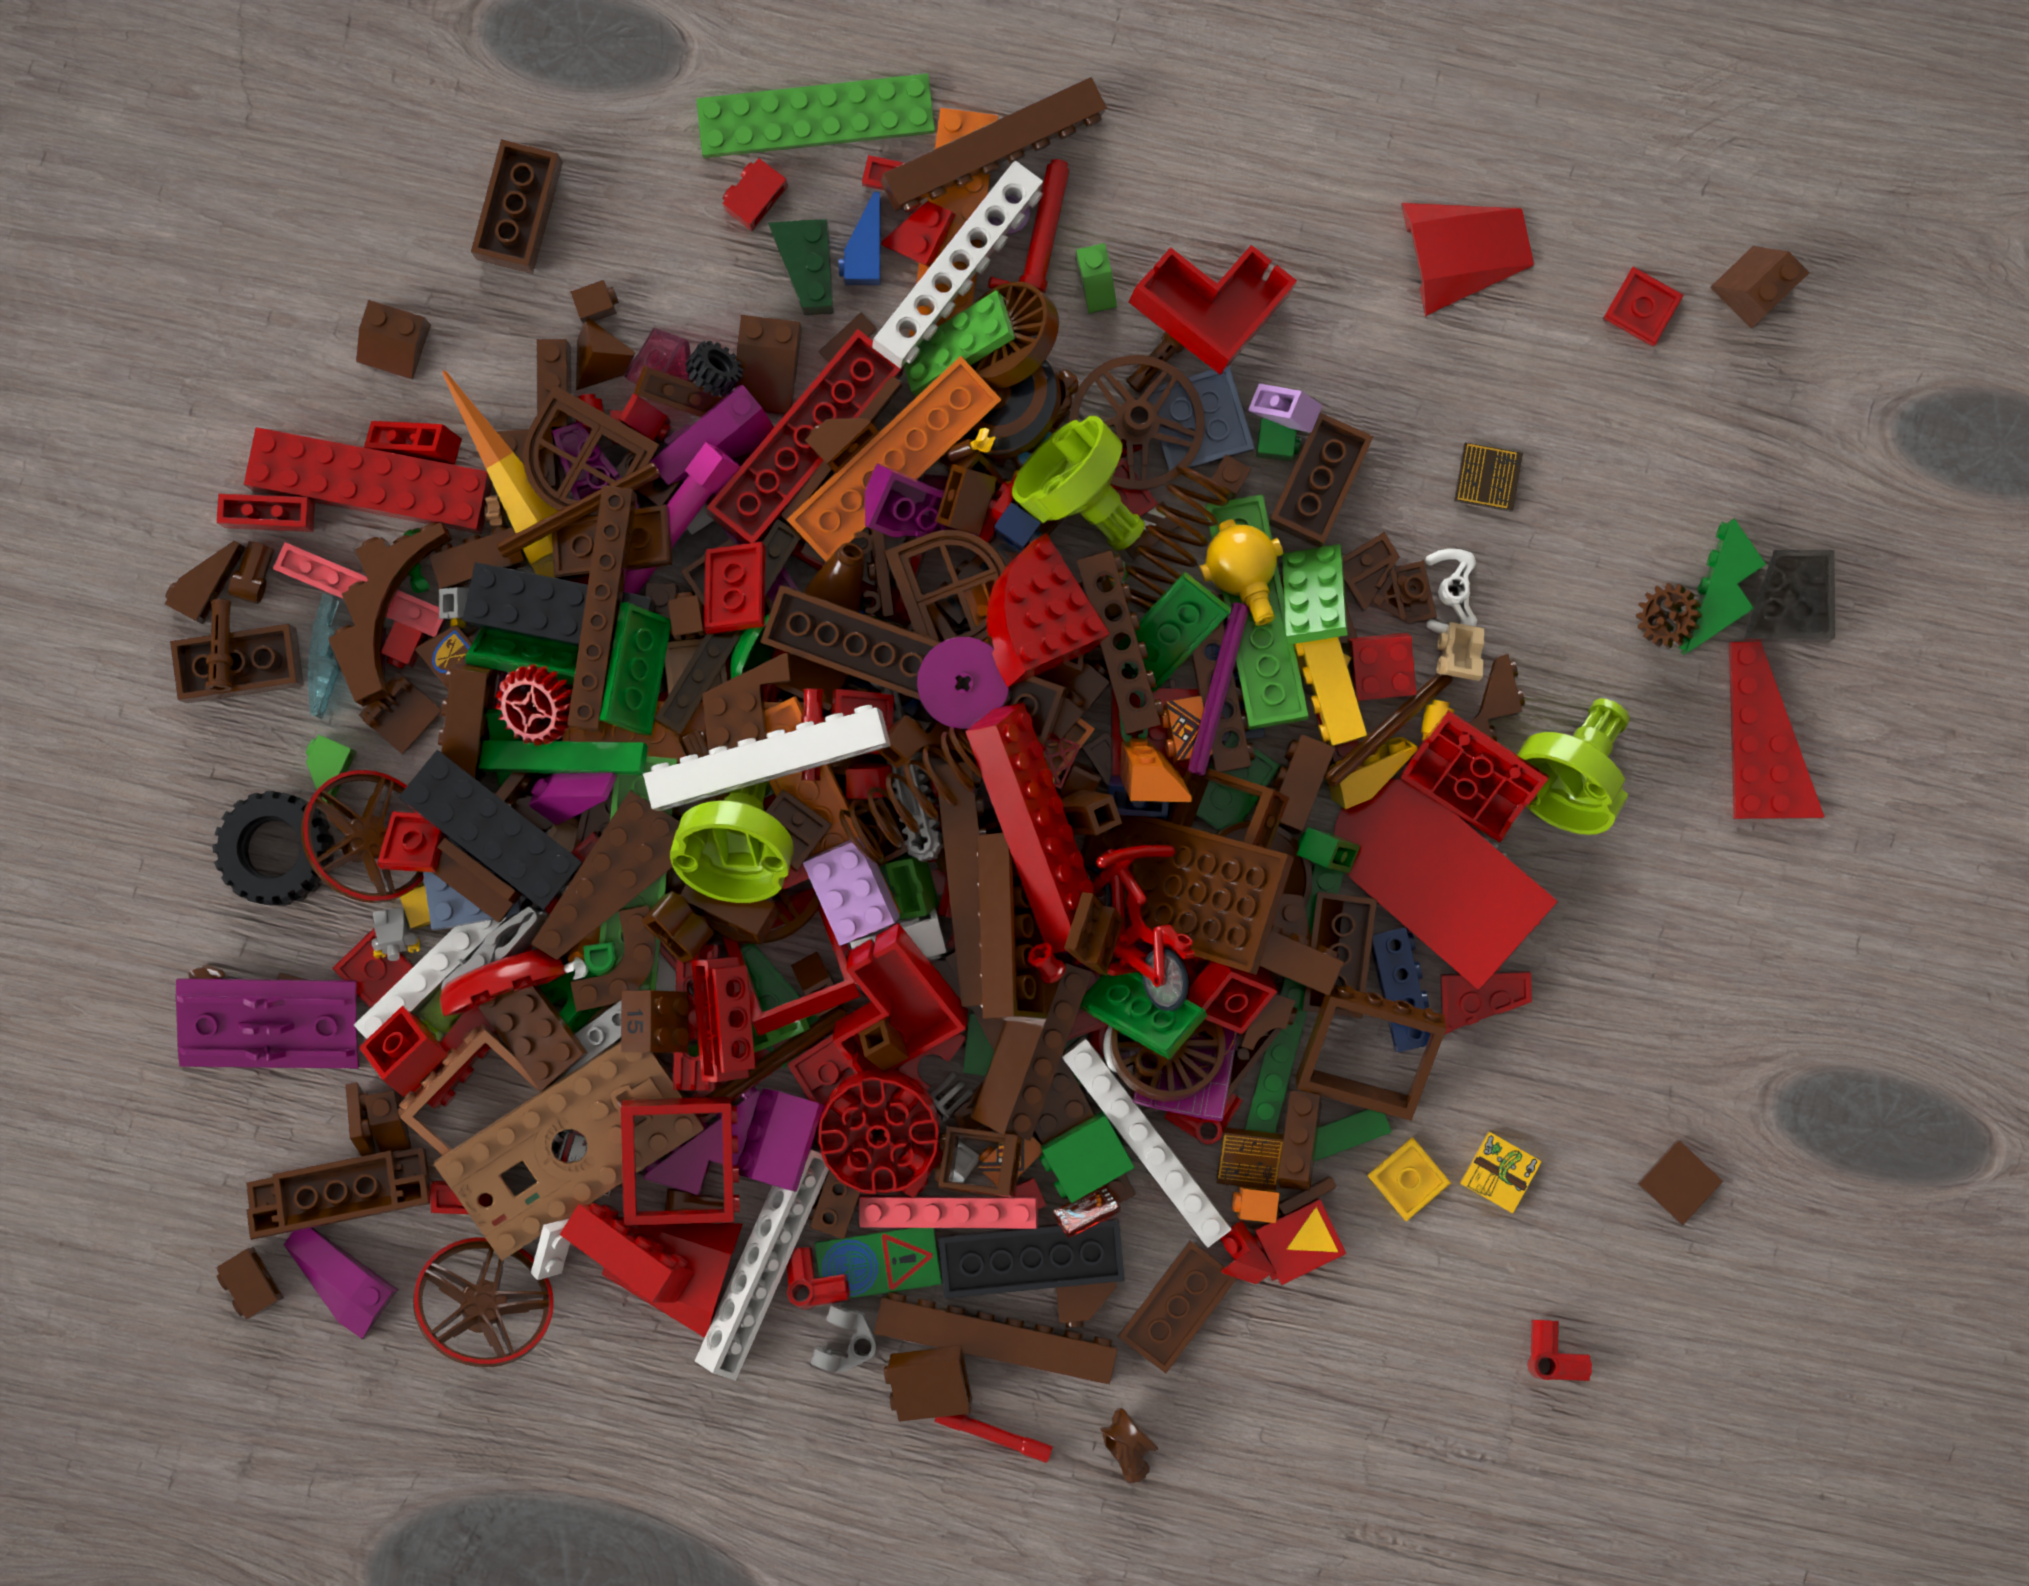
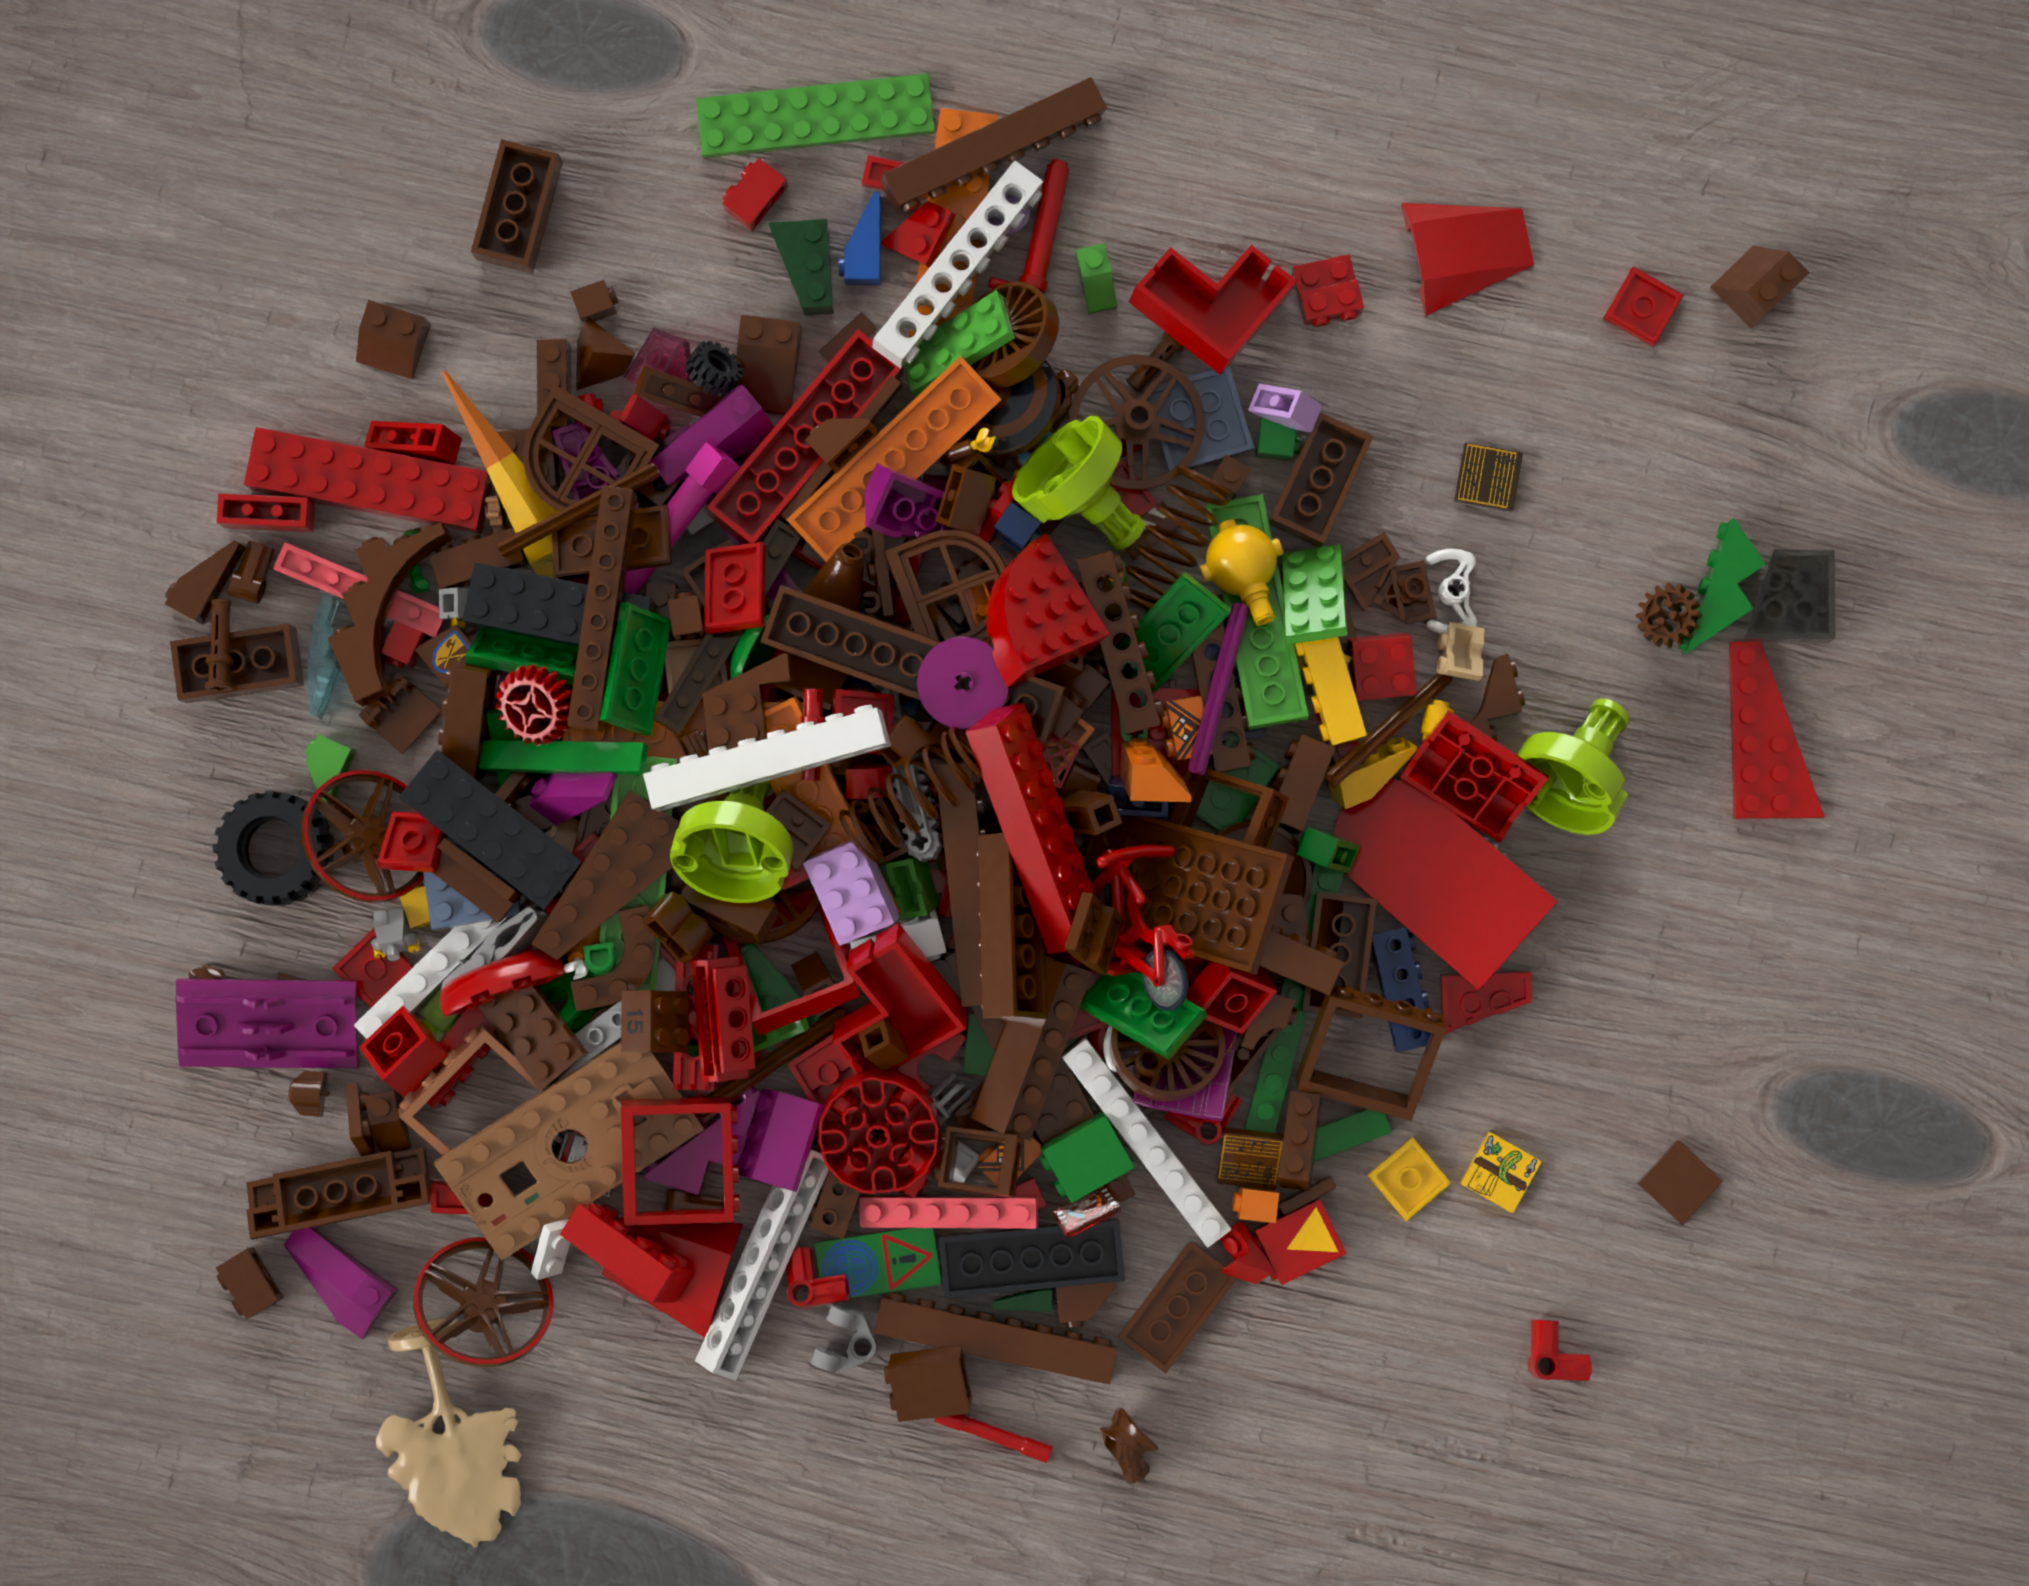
red bush [1028,943,1066,984] -> none
none -> reddish brown piece [288,1070,330,1117]
none -> tan plant [375,1317,522,1547]
none -> dark green slope [992,1288,1053,1312]
none -> red plate [1292,254,1364,327]

